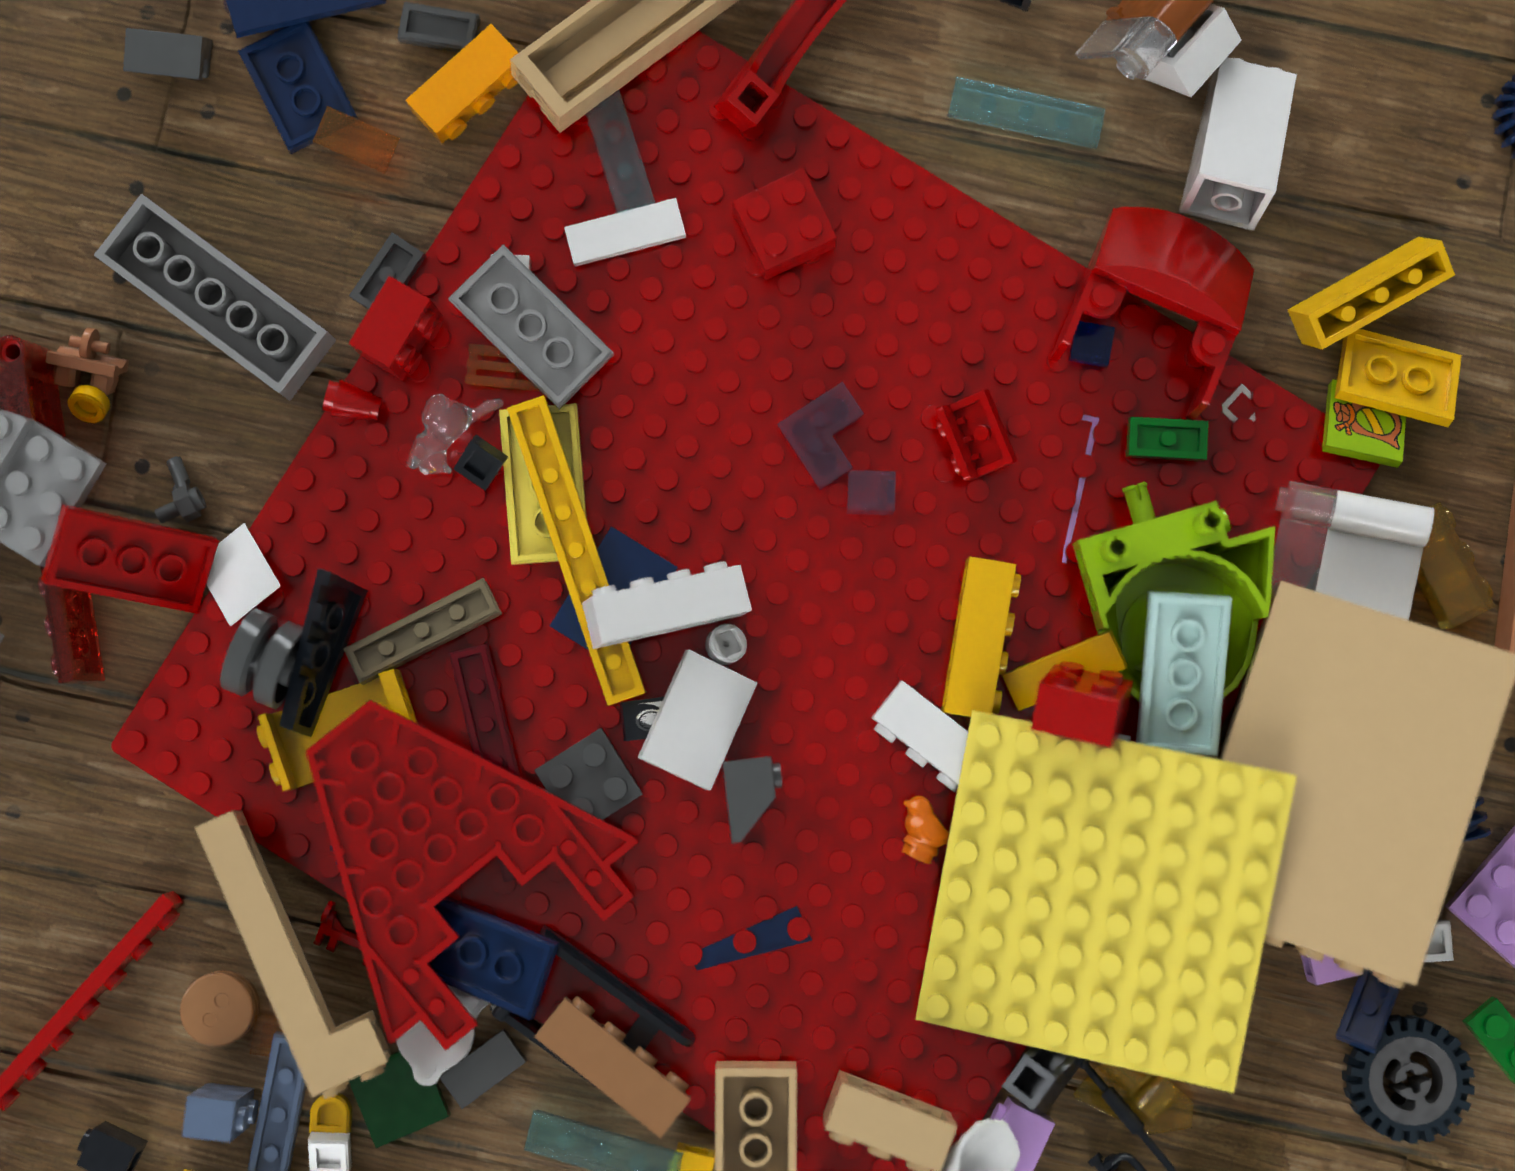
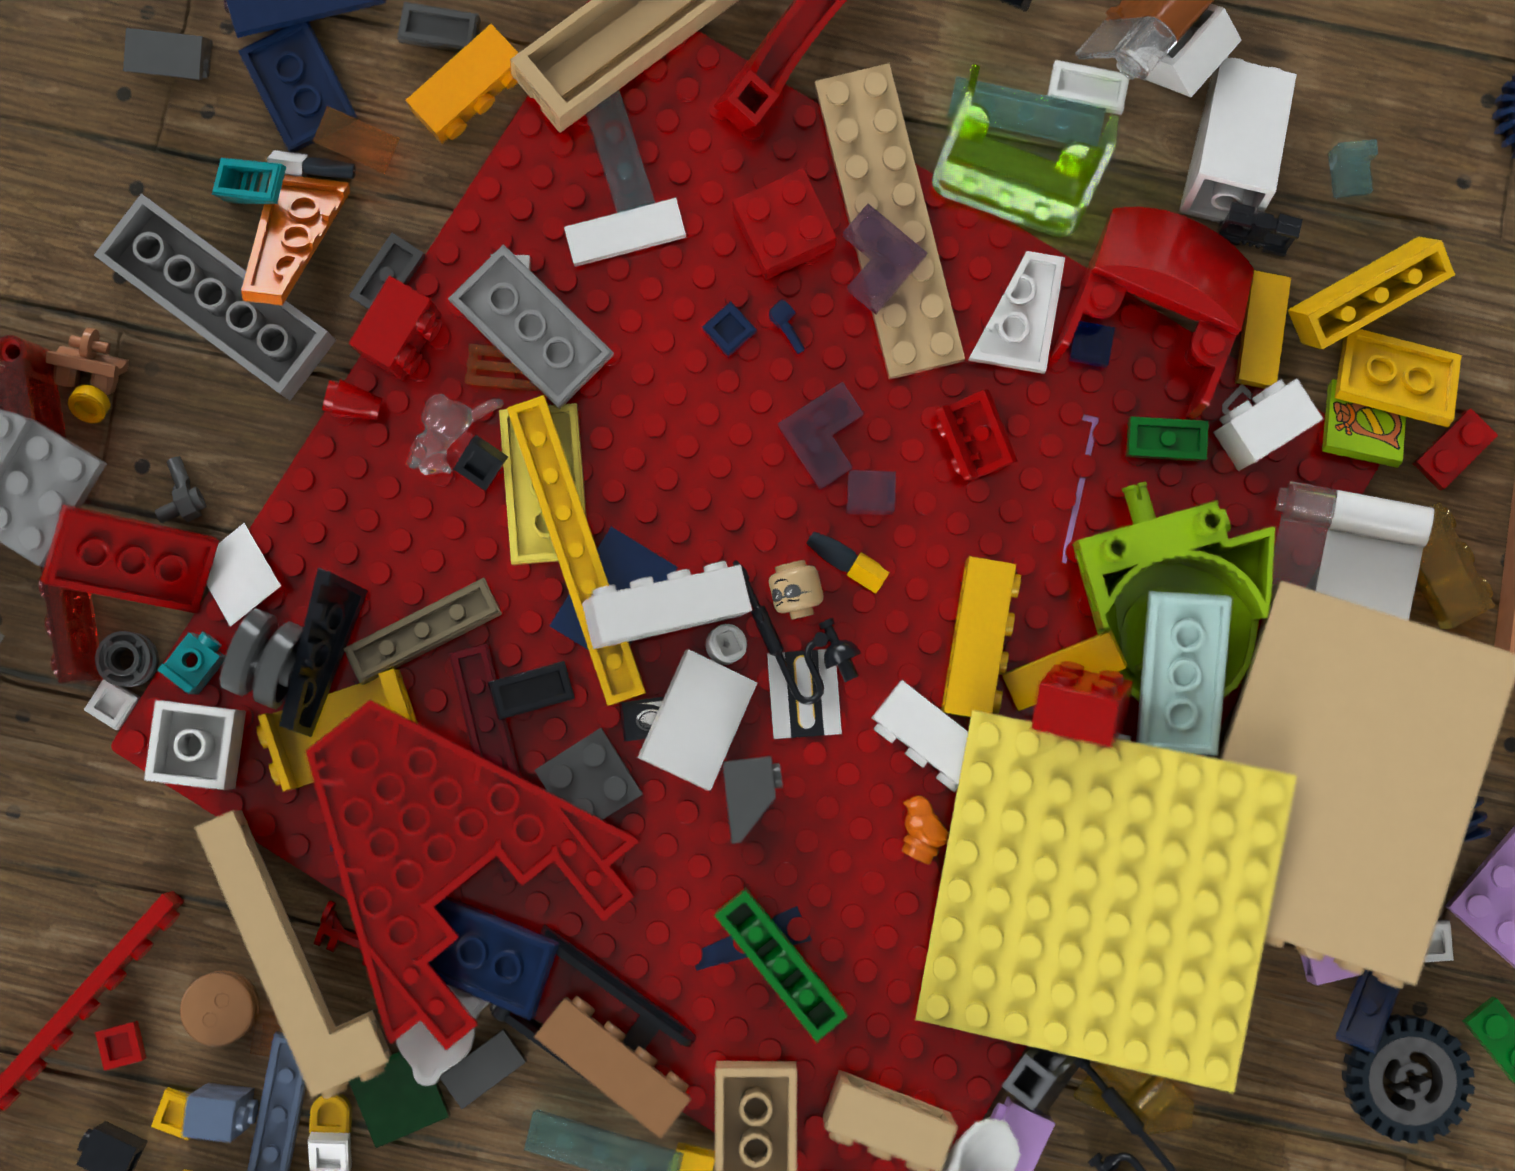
none -> white tile [84,679,141,730]
none -> dark grey wheel [95,631,159,687]
none -> red plate [95,1020,147,1071]
none -> white brick [144,700,246,790]
none -> yellow tile [151,1087,191,1141]
none -> teal brick [158,631,226,695]
none -> teal slope [212,158,286,204]
none -> orange wing [241,175,350,306]
none -> piece [268,150,356,179]
none -> black tile [488,661,575,721]
none -> dark blue tile [702,301,757,358]
none -> green brick [715,887,848,1042]
none -> black piece [733,560,861,705]
none -> sticker [767,649,842,739]
none -> dark blue hand [769,299,806,354]
none -> tan head [769,560,824,620]
none -> piece [806,531,890,594]
none -> tan plate [814,63,965,380]
none -> clear purple plate [842,203,928,315]
none -> clear neon green windscreen [932,64,1119,238]
none -> white wing [968,251,1065,374]
none -> white tile [1046,60,1130,115]
none -> white brick [1213,379,1323,471]
none -> black piece [1217,202,1303,257]
none -> yellow tile [1235,270,1291,389]
none -> clear light blue panel [1328,139,1378,198]
none -> red plate [1412,408,1498,491]

